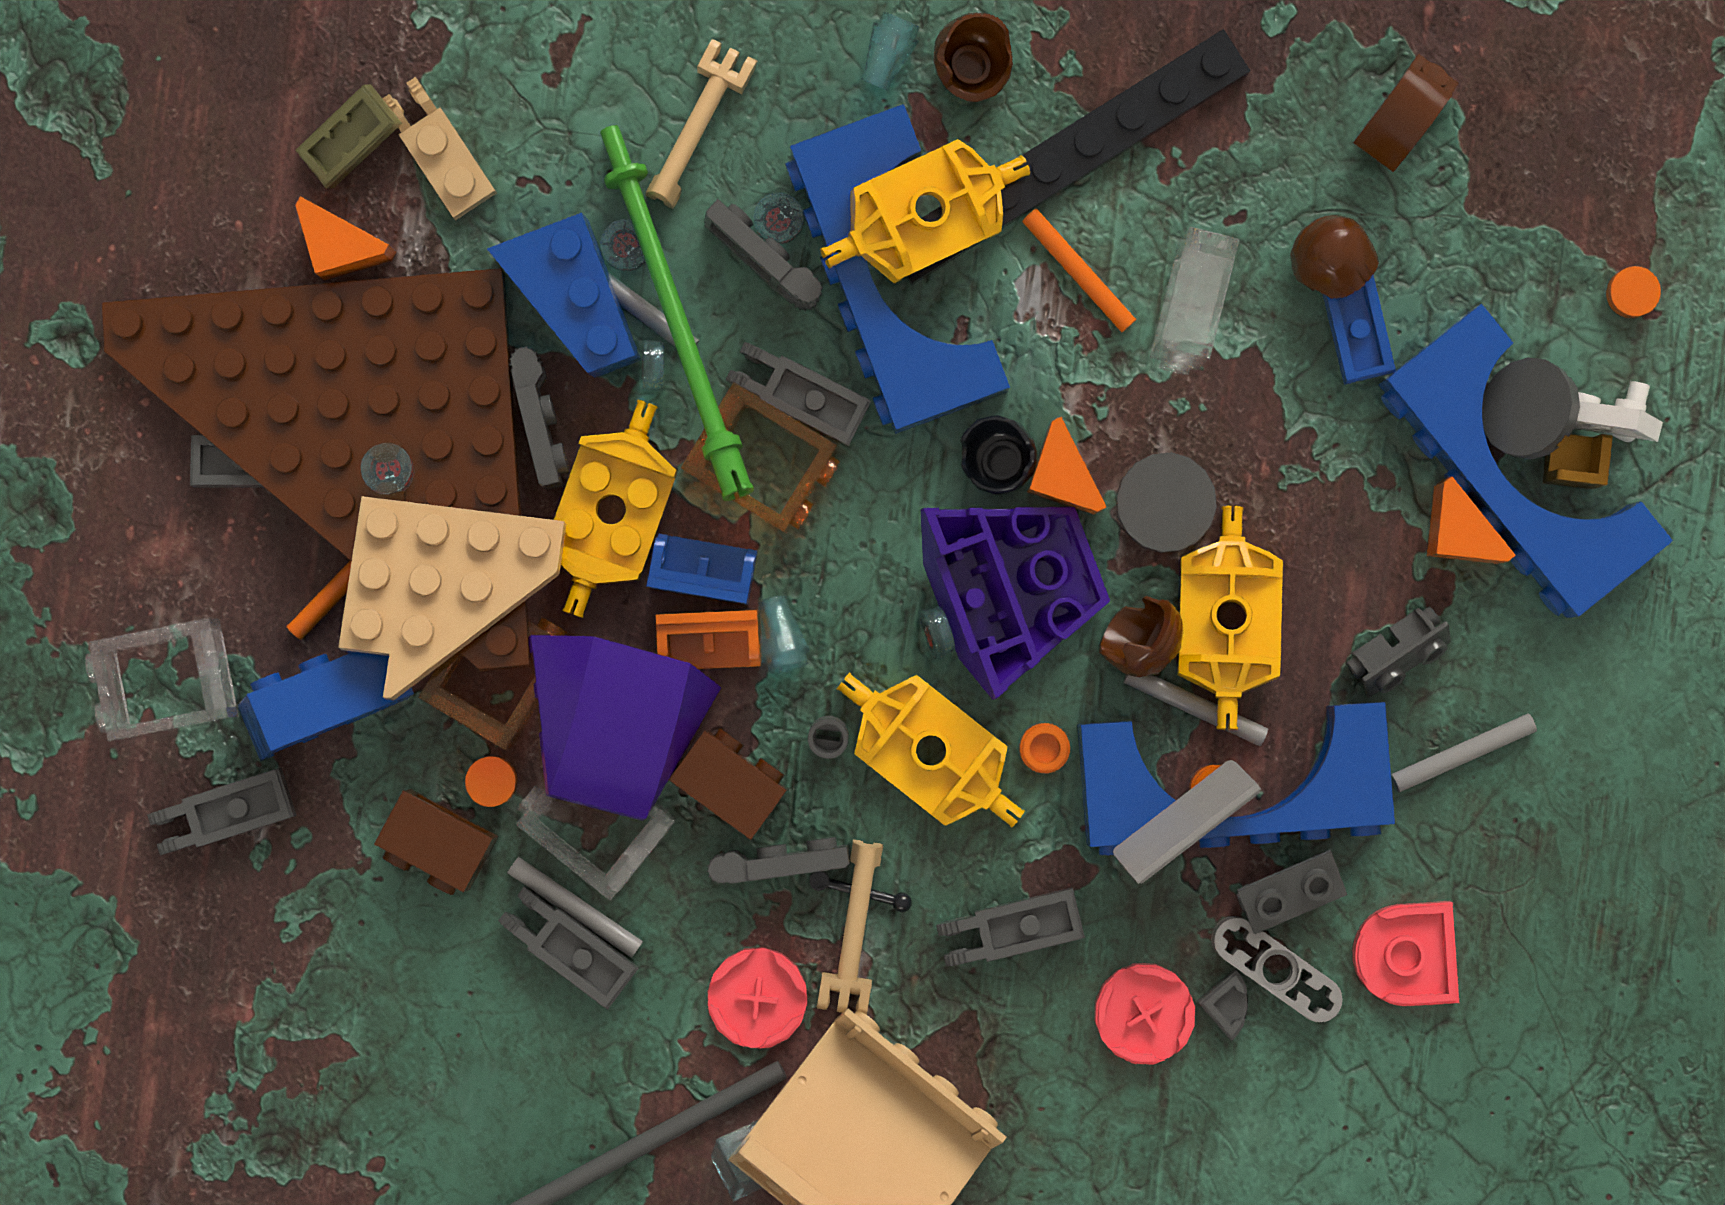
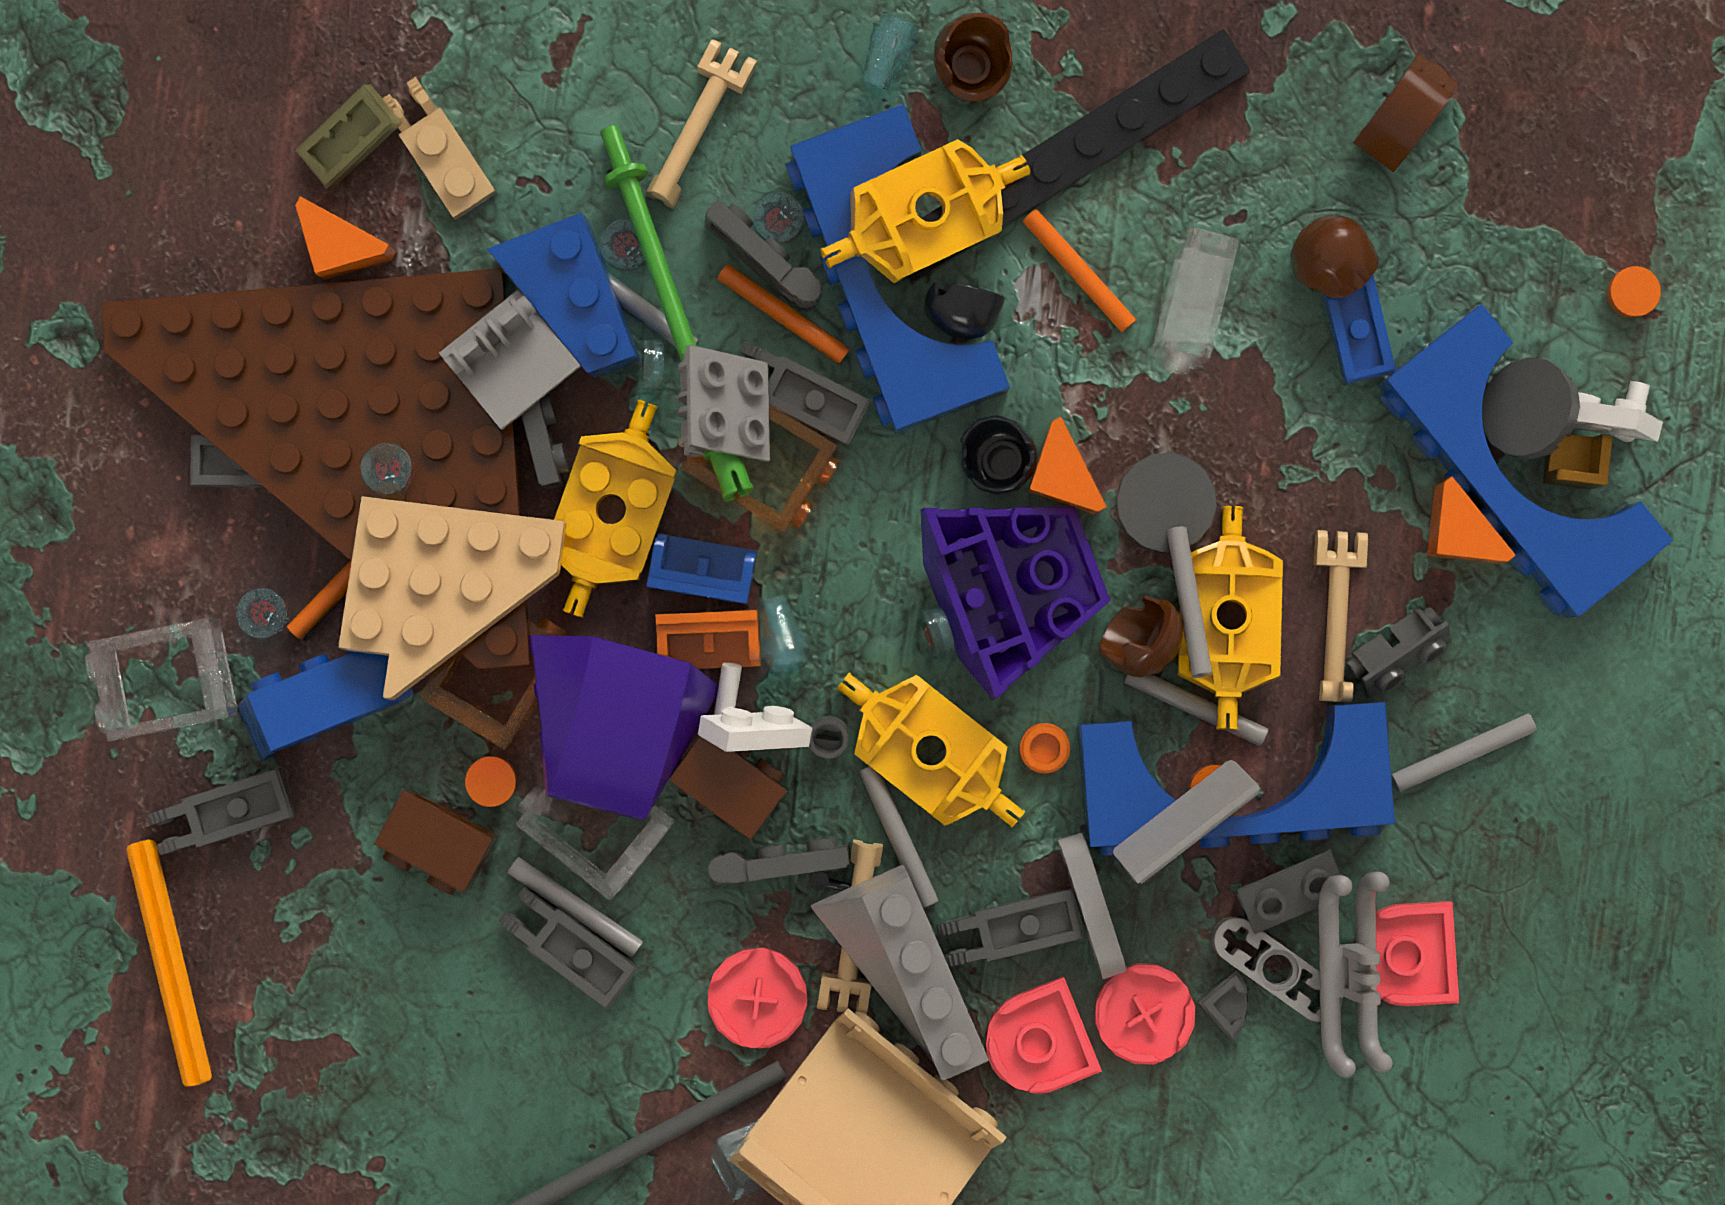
none -> light orange axle [126,839,212,1087]
none -> clear light blue tile [236,588,290,639]
none -> light grey hinge [439,290,581,430]
none -> light grey hinge [678,345,770,462]
none -> white plate [698,662,812,752]
none -> orange bar [717,263,851,365]
none -> light grey wedge [810,864,989,1081]
none -> light grey bar [858,766,939,908]
none -> black hair [924,282,1005,339]
none -> coral tile [985,976,1102,1094]
none -> light grey beam [1058,832,1127,980]
none -> light grey piece [1167,526,1213,678]
none -> tan hinge [1313,530,1368,702]
none -> light grey piece [1318,871,1393,1078]

